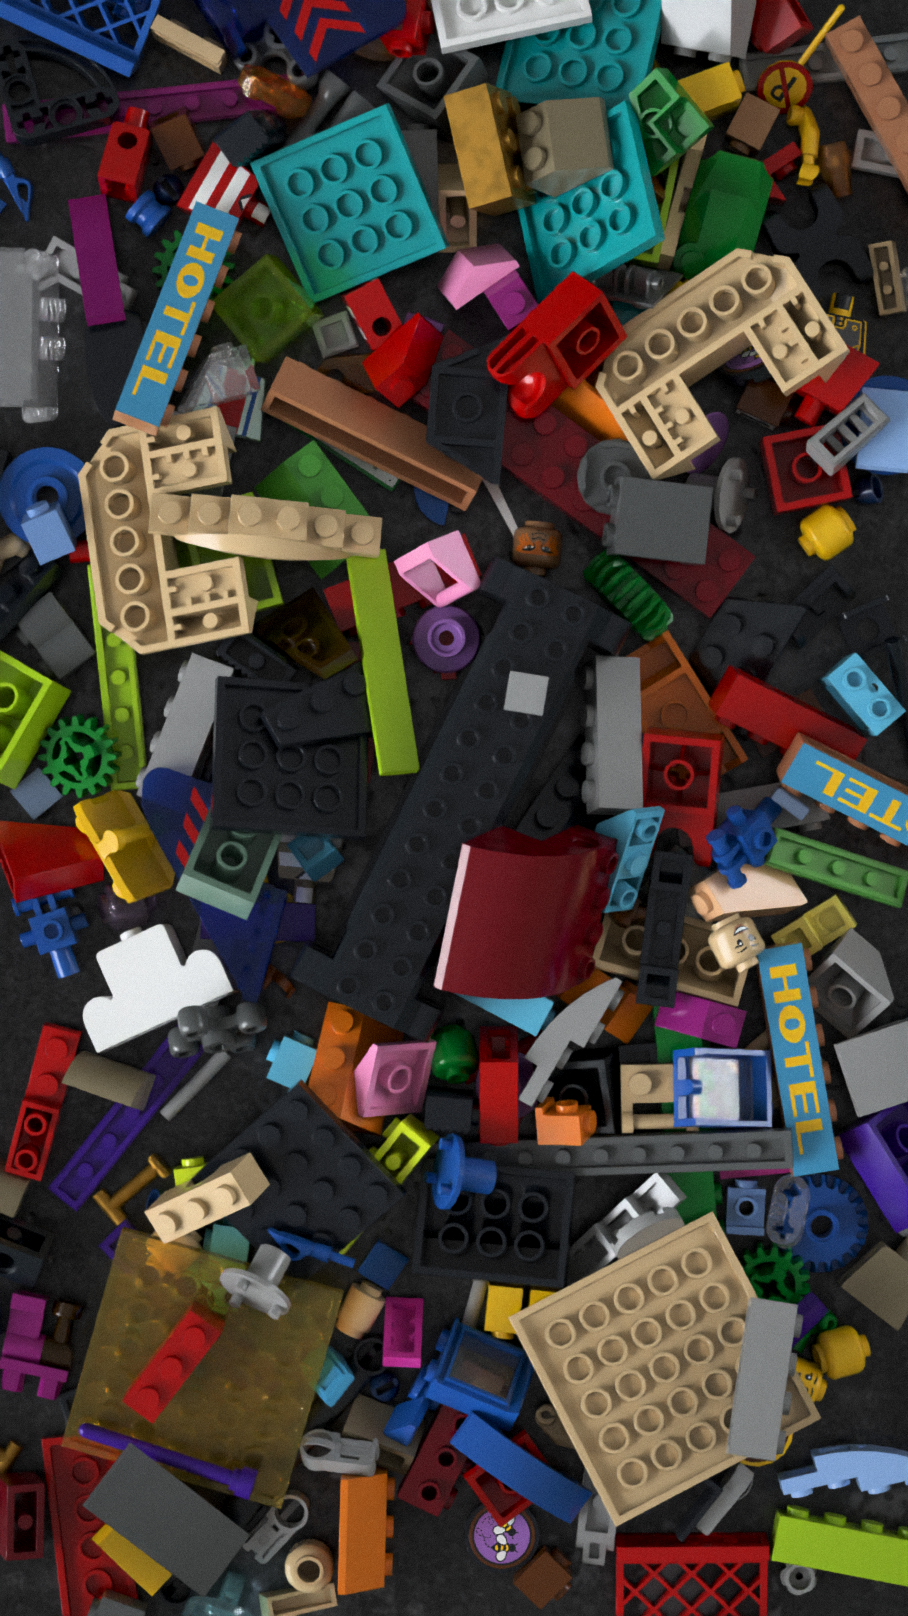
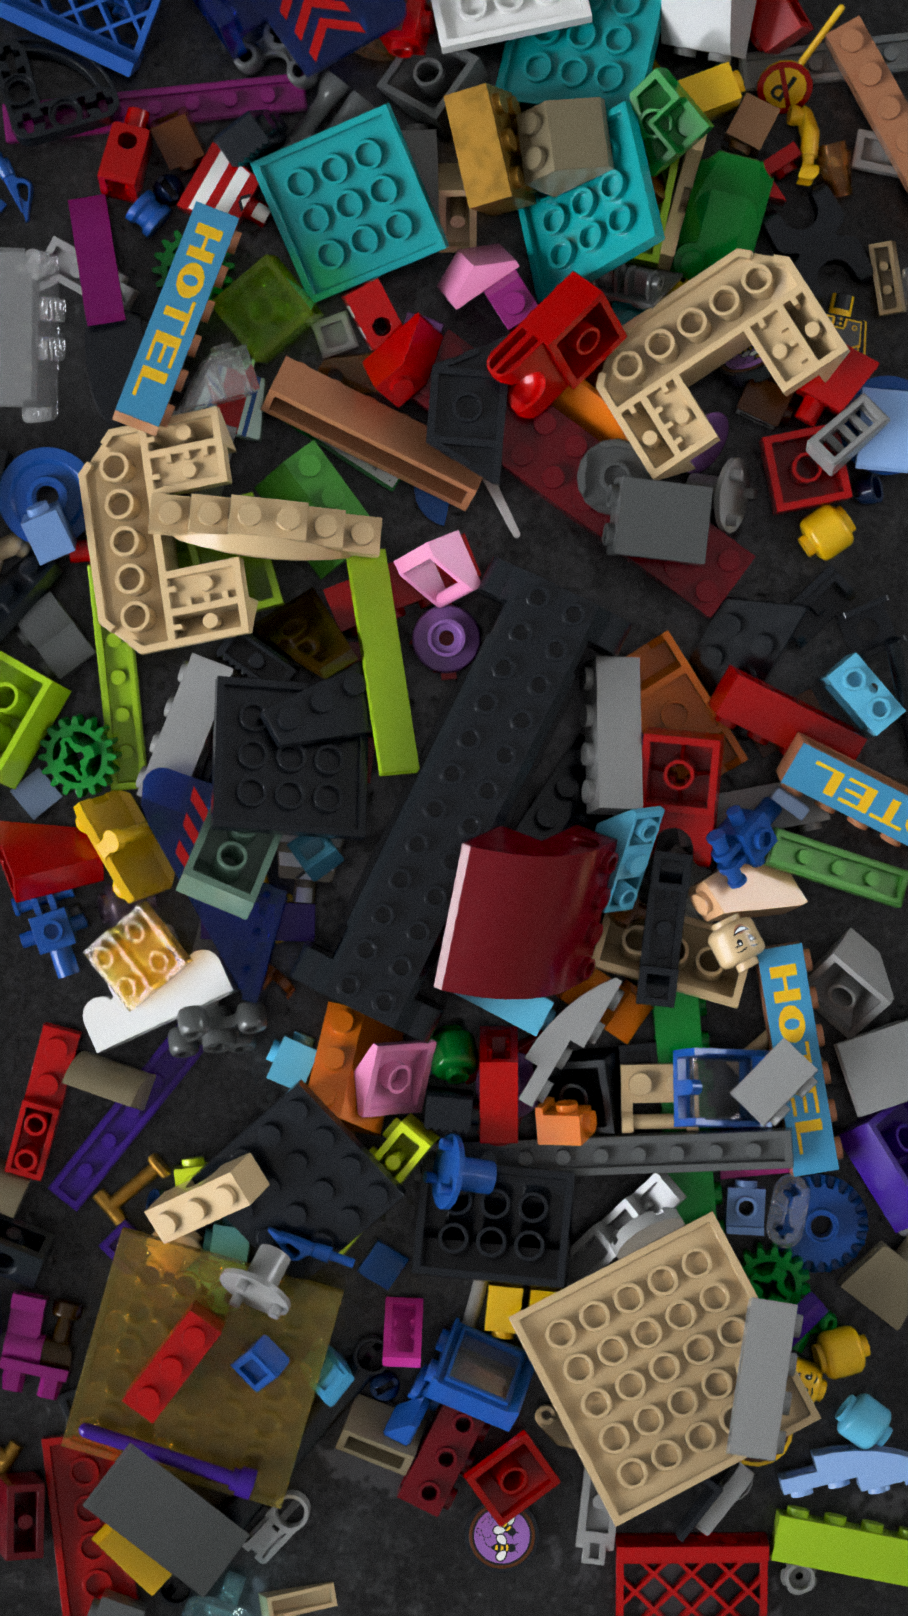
tan plate [150,14,228,75] -> none
light grey piece [160,1051,232,1122] -> none
clear orange plate [237,64,312,119] -> none
tan head [285,1539,334,1593] -> none
light grey piece [299,1429,380,1477] -> none
tan brick [335,1280,386,1339] -> none
orange slope [338,1466,395,1595] -> none
blue slope [449,1411,592,1524] -> none
light grey tile [504,671,549,716] -> none
medium nougat head [511,521,563,577] -> none
reddish brown brick [513,1543,573,1610] -> none
green gear [583,549,674,641] -> none
magenta slope [654,992,747,1048] -> none
light yellow slope [771,893,857,955] -> none
none -> clear yellow slope [83,901,193,1012]
none -> blue slope [230,1334,290,1393]
none -> light grey brick [730,1038,818,1127]
none -> medium azure head [835,1393,893,1450]

